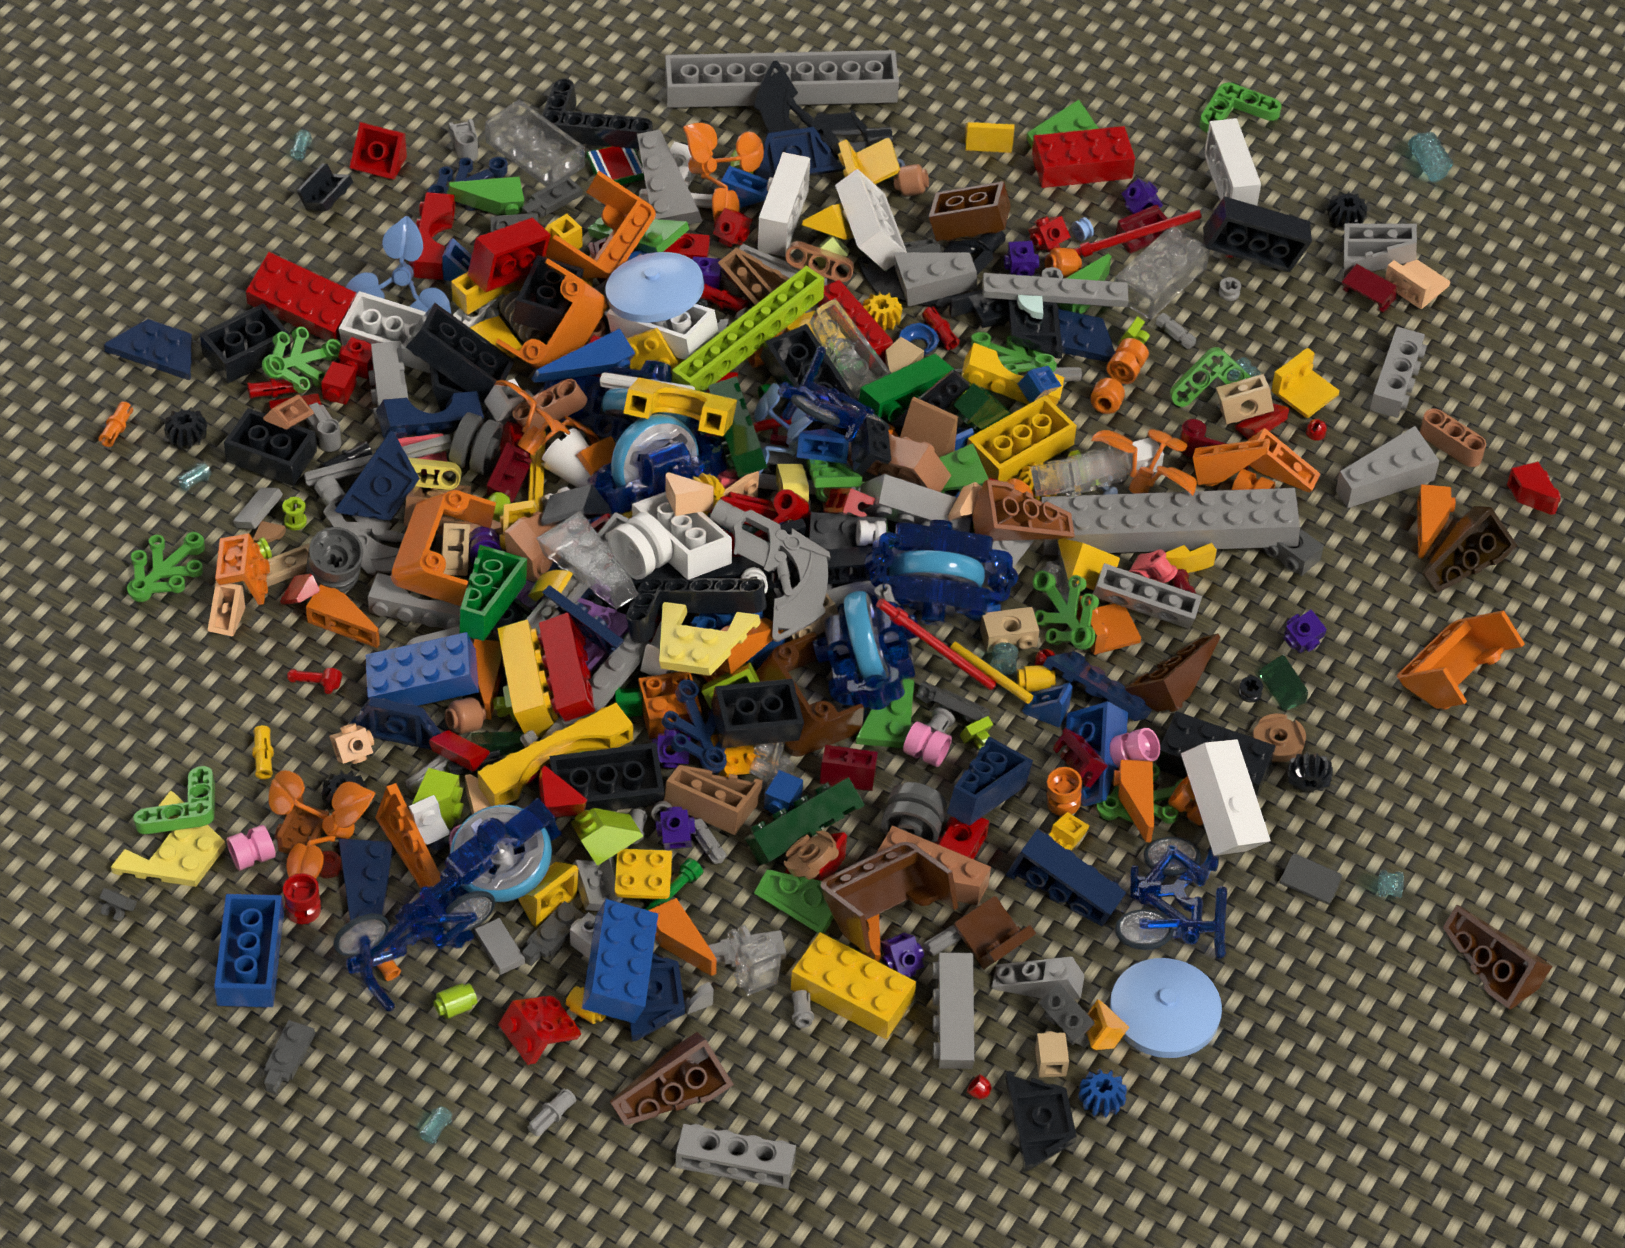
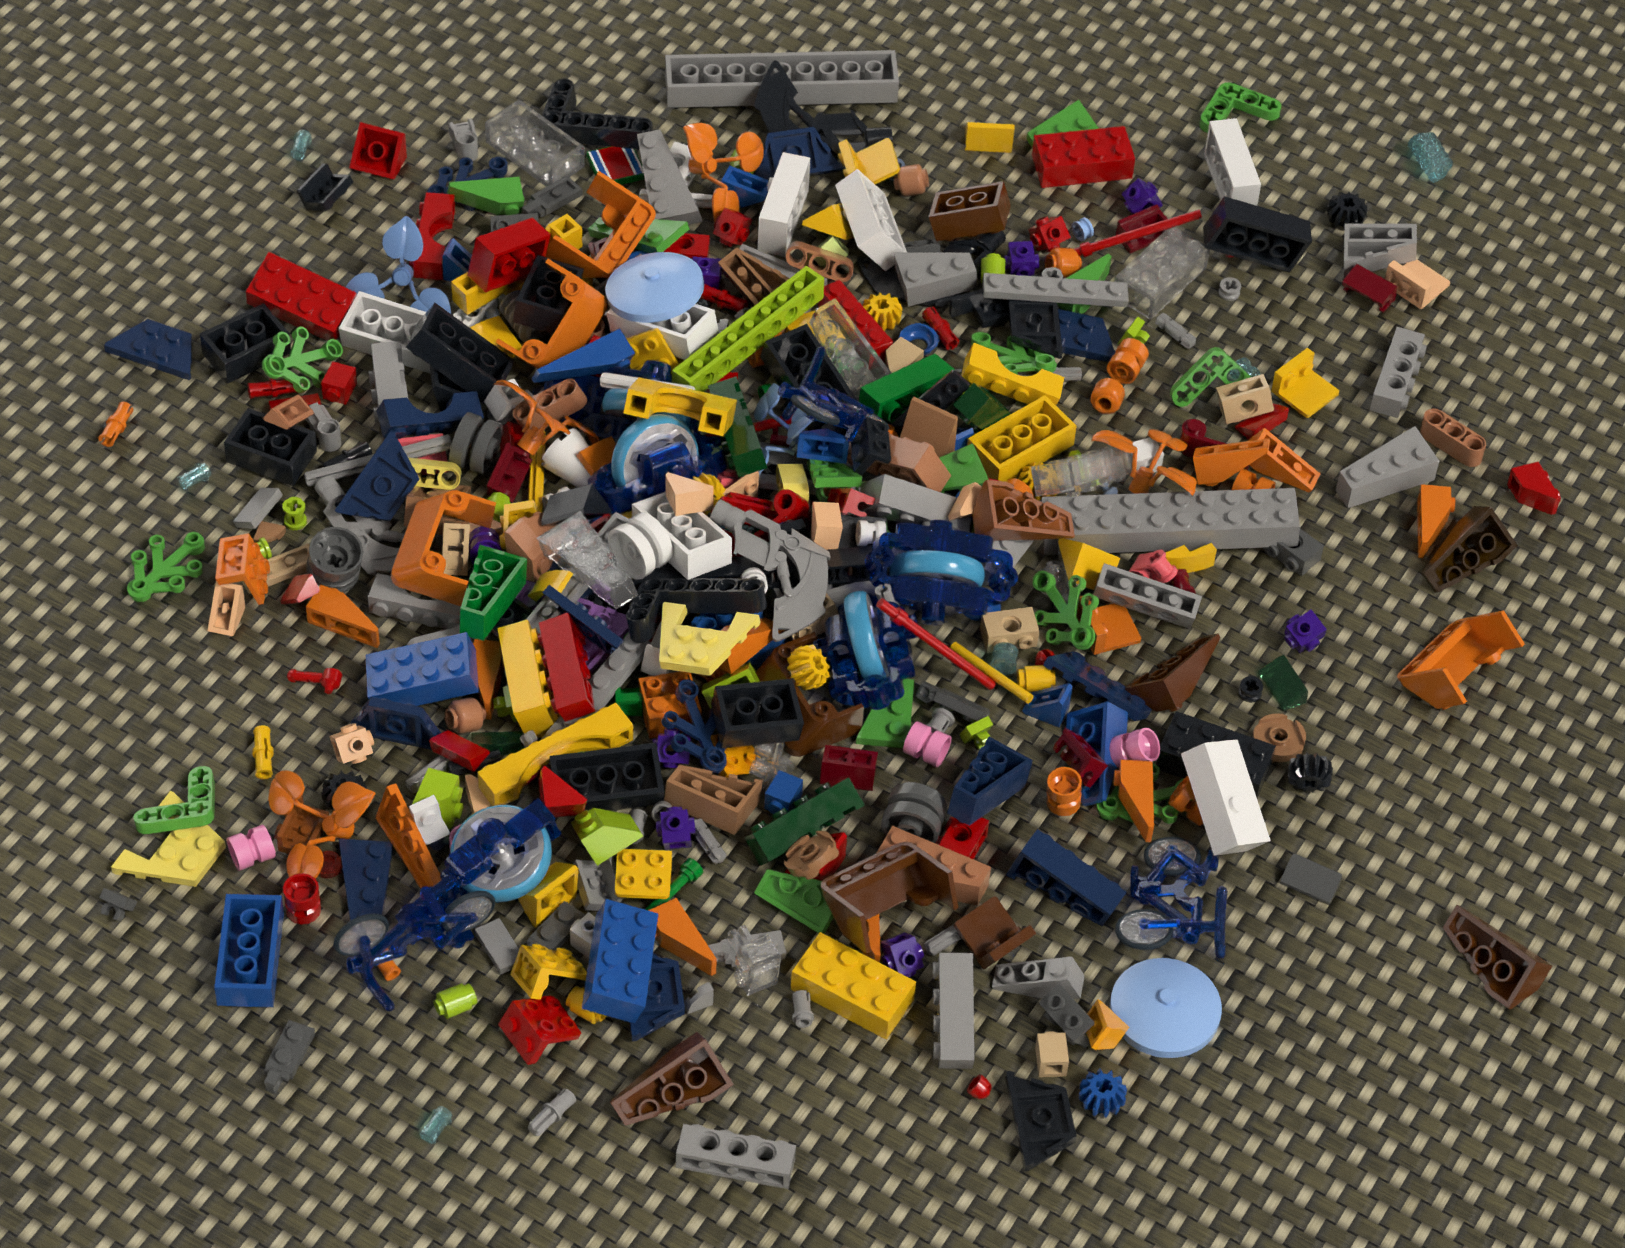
black gear [164,407,207,449] -> none
red brick [338,337,373,379] -> none
light aqua tile [1017,295,1043,319] -> none
blue slope [1017,365,1062,403] -> none
yellow slope [1048,812,1089,851] -> none
red hinge [1306,419,1327,441] -> none
clear light blue wheel [1378,870,1404,898] -> none
none -> yellow bracket [510,944,587,1000]
none -> yellow gear [787,644,830,691]
none -> light nougat slope [811,502,843,550]
none -> lime brick [981,253,1005,283]

